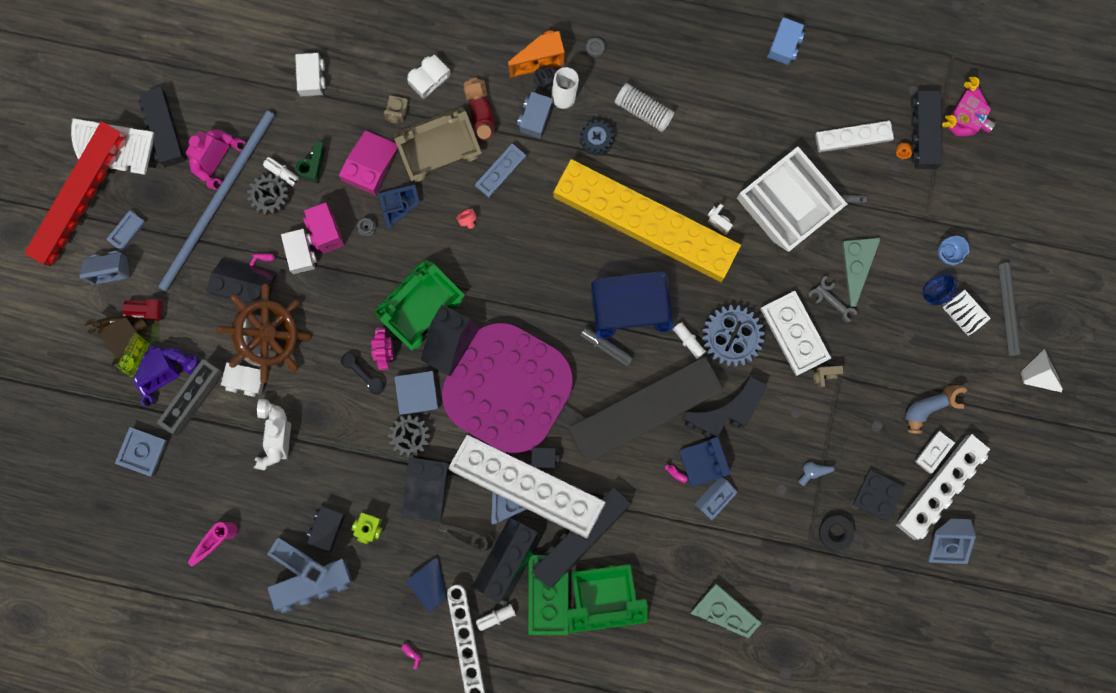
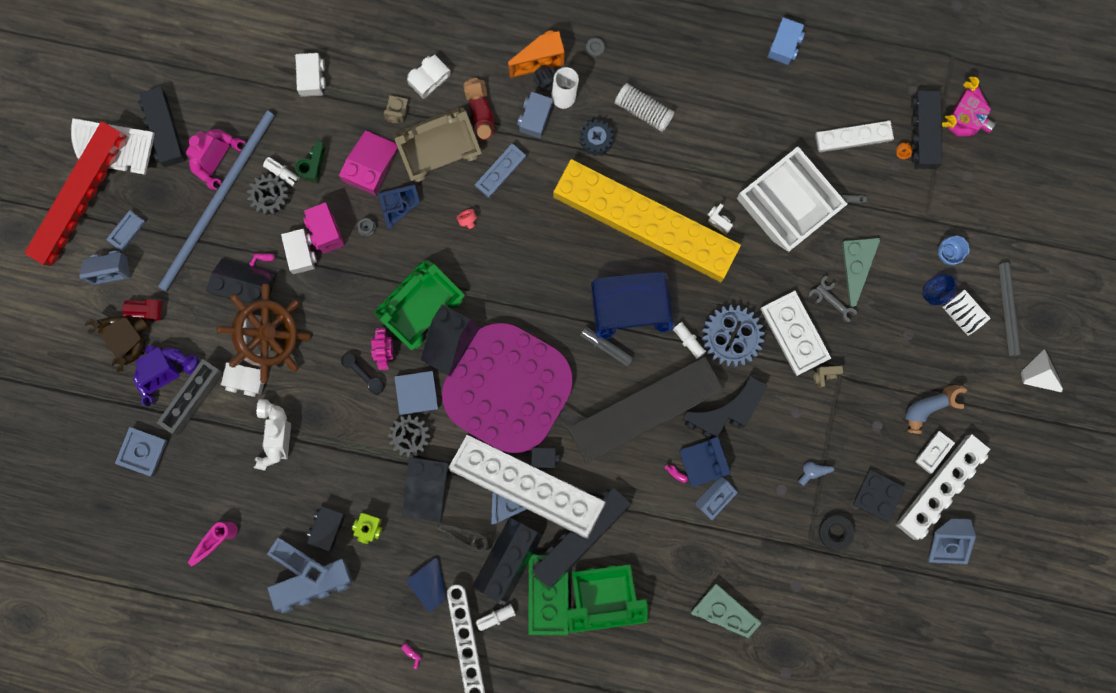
clear neon green tile [117,334,150,377] -> none

